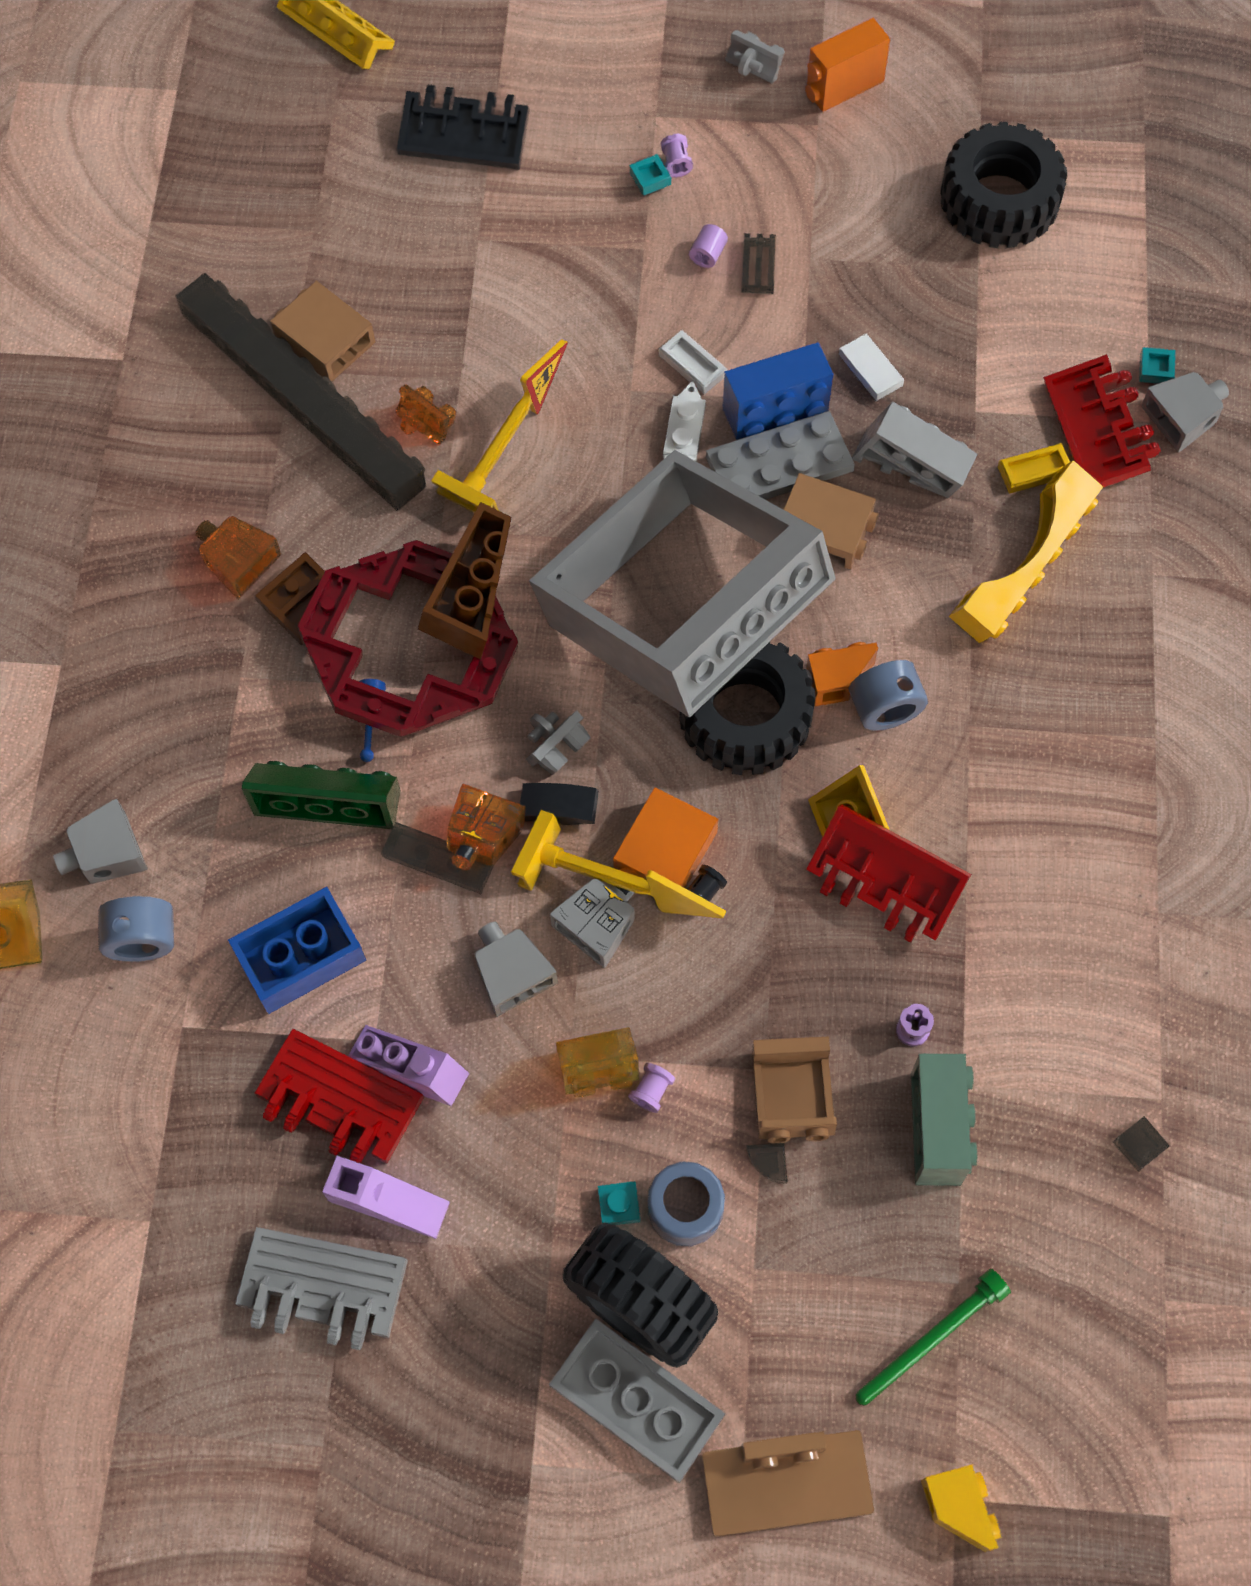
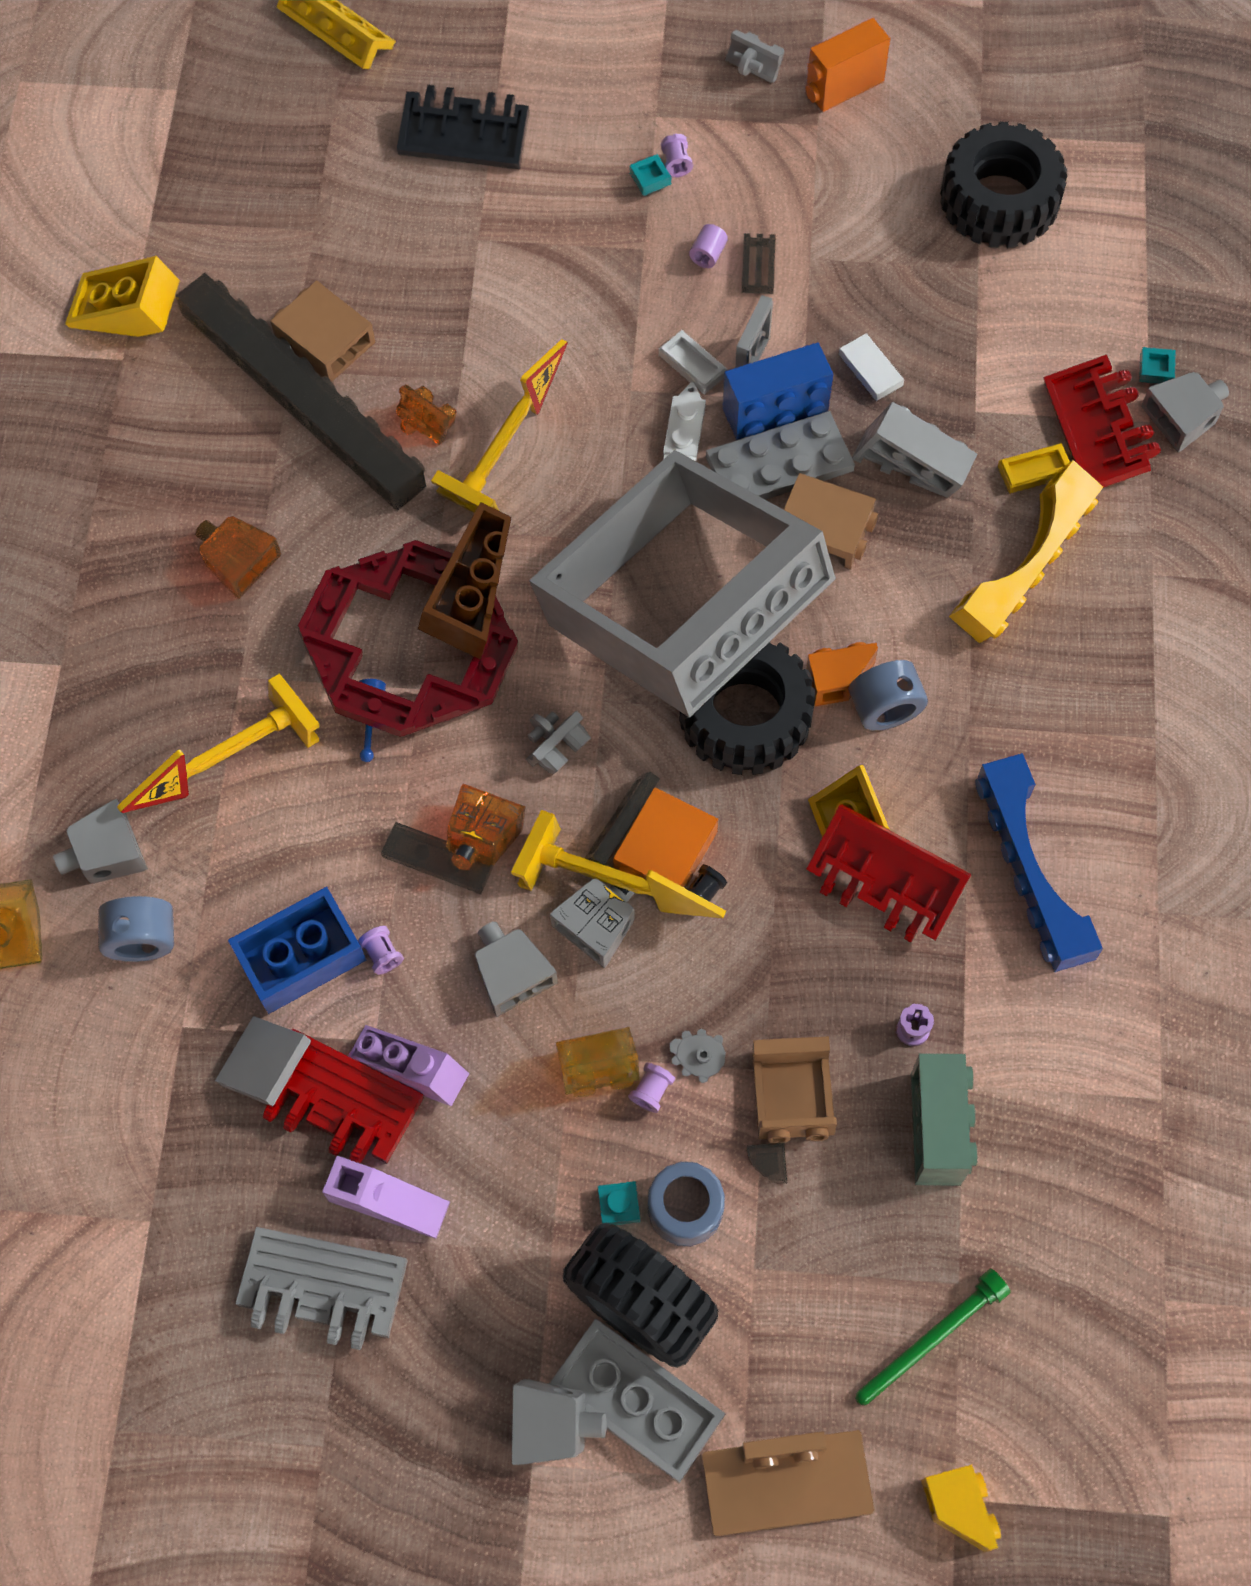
dark green slope [241,761,401,830] -> none
reddish brown wing [255,552,325,645] -> none
black slope [518,783,599,825] -> none
clear smoke tile [1113,1116,1170,1172] -> none
none -> yellow slope [65,256,180,337]
none -> yellow piece [117,673,319,813]
none -> light grey tile [215,1016,311,1106]
none -> lavender bush [358,926,404,975]
none -> light grey torso [512,1379,607,1465]
none -> clear smoke tile [585,772,660,865]
none -> light grey piece [670,1029,726,1083]
none -> light grey tile [735,295,773,368]
none -> blue arch [975,753,1103,972]

